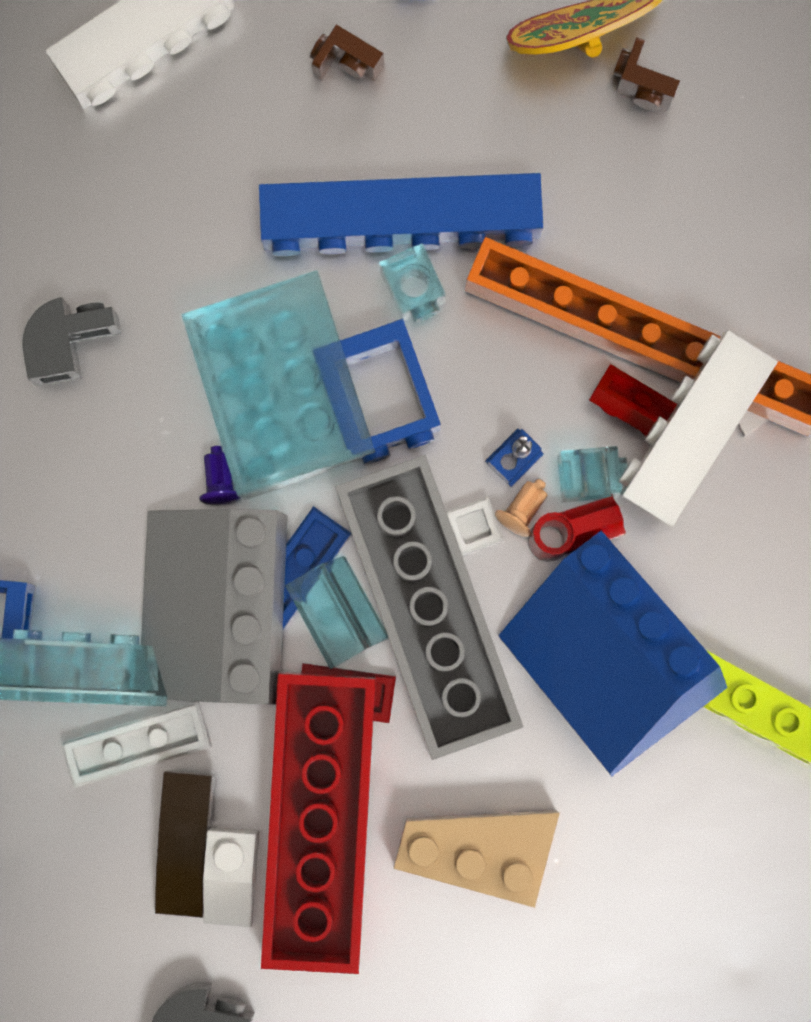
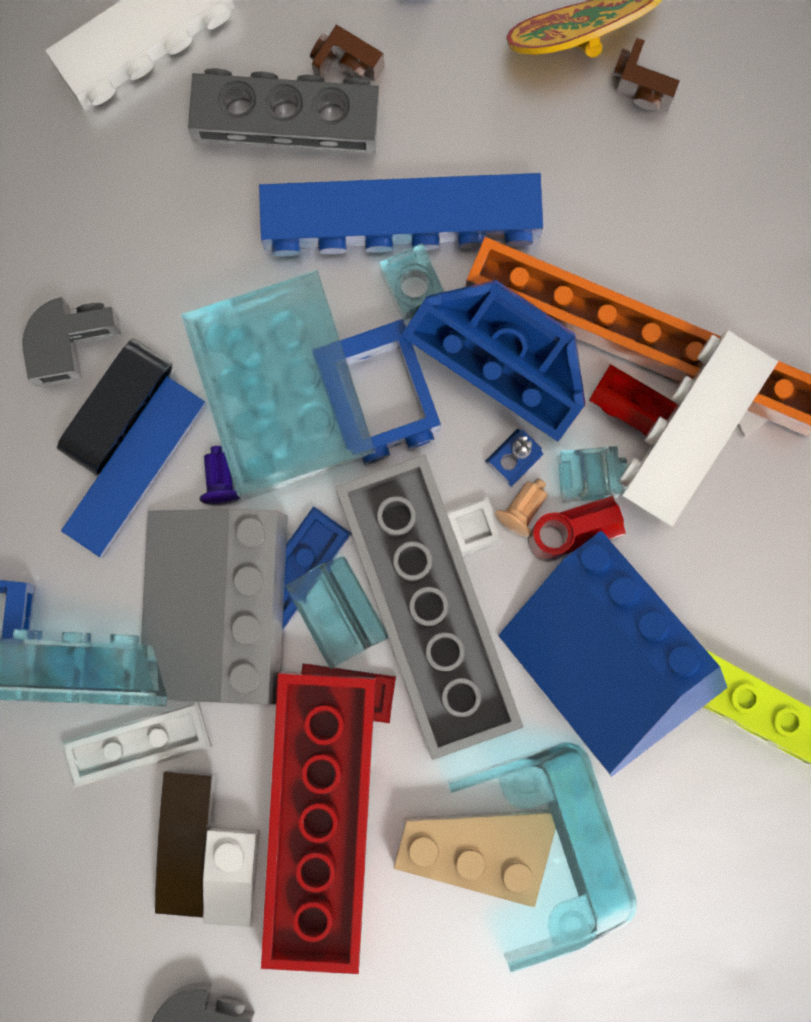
none -> black beam [57,338,173,476]
none -> blue tile [61,376,207,558]
none -> dark grey brick [188,68,379,153]
none -> blue wedge [401,280,586,442]
none -> clear light blue windscreen [447,742,637,973]

